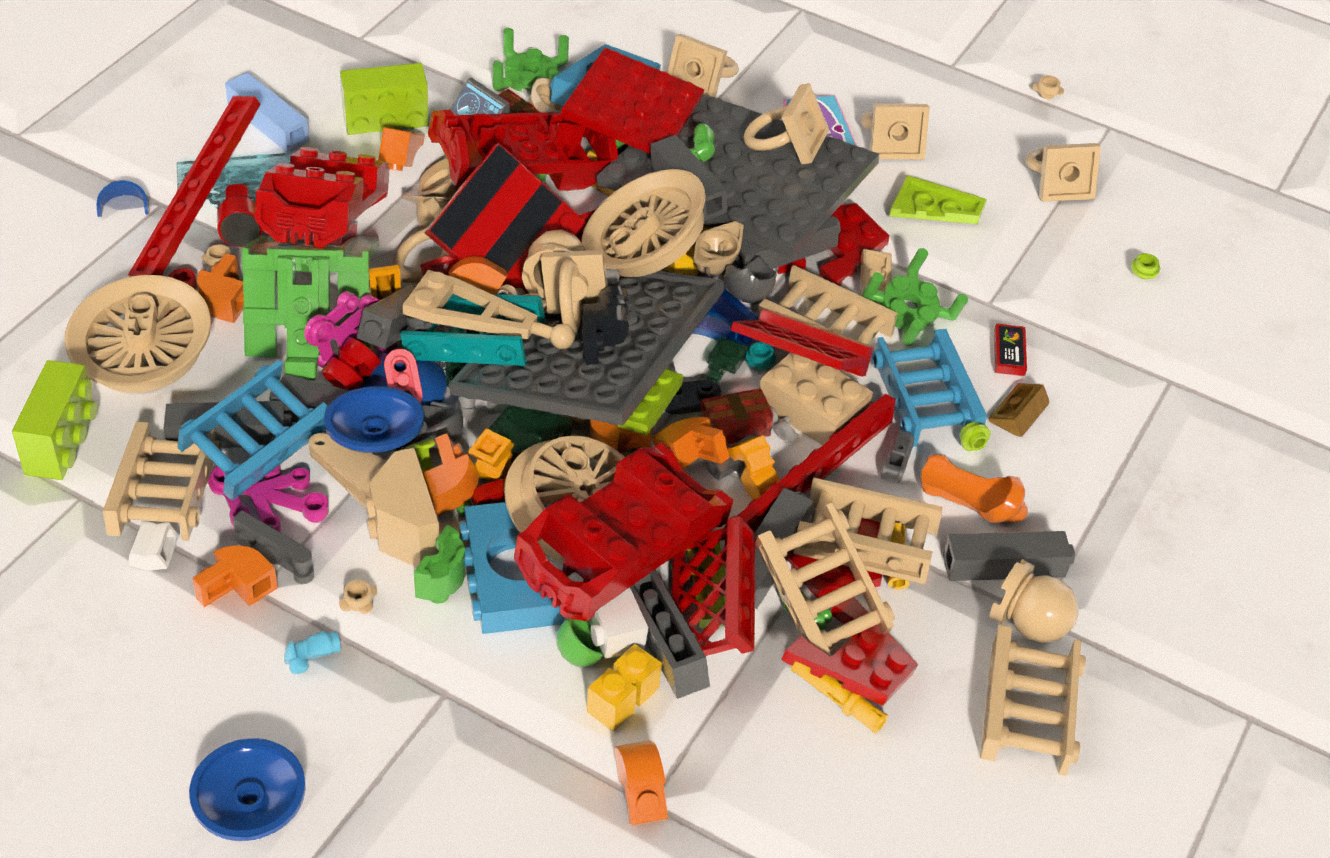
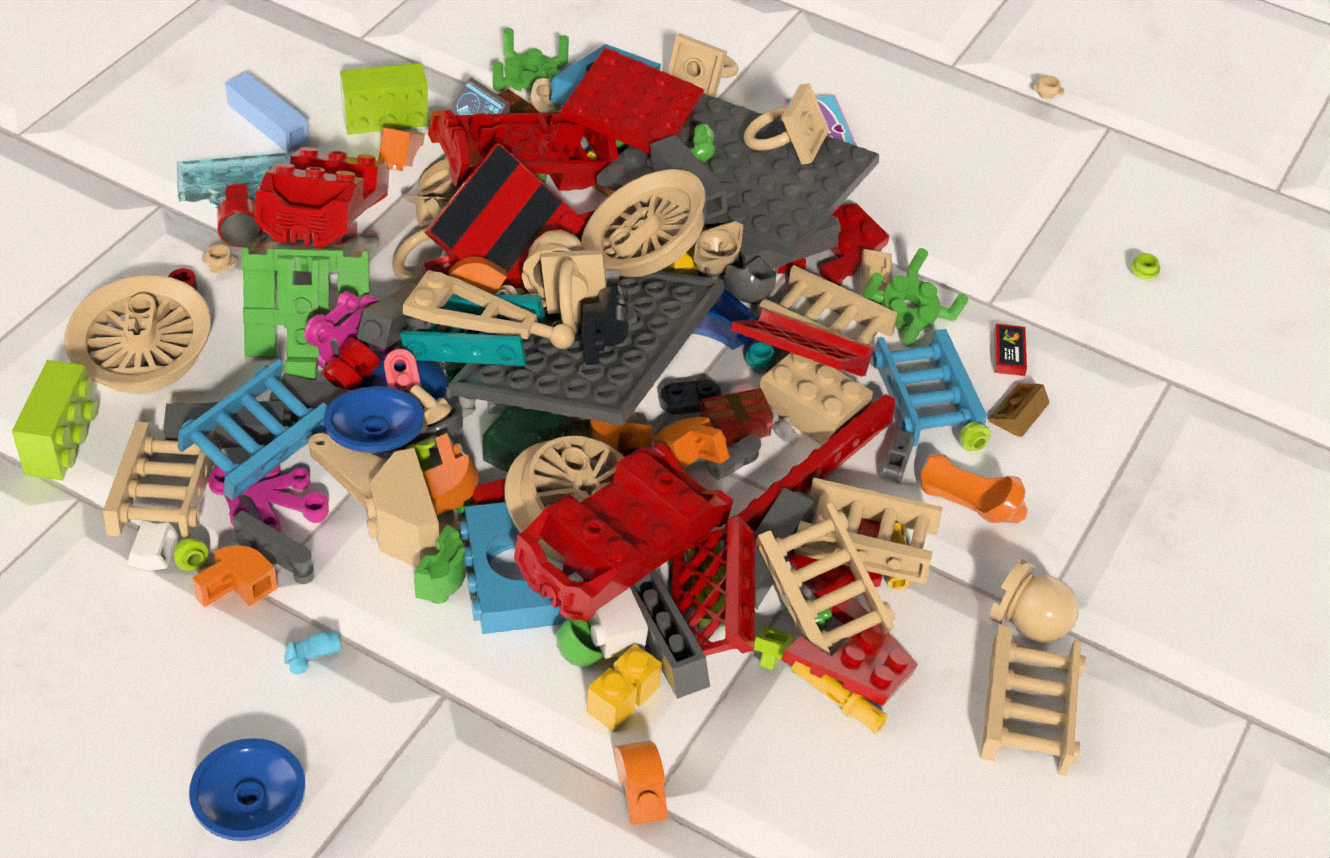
blue helmet [96,181,149,217] -> none
red plate [128,96,261,277] -> none
orange brick [197,253,244,323] -> none
tan plate [339,580,377,614] -> none
light orange slope [369,265,401,301] -> none
light orange leg [468,428,514,482] -> none
lime plate [617,368,683,436] -> none
clear green plate [706,337,749,384] -> none
light orange leg [727,435,780,499] -> none
tan tile [861,103,930,159] -> none
lime wing [889,175,987,224] -> none
dark grey brick [943,531,1075,581] -> none
tan tile [1026,143,1101,202] -> none
none -> lime plate [174,538,209,571]
none -> tan plate [410,384,452,426]
none -> lime tile [754,626,797,671]

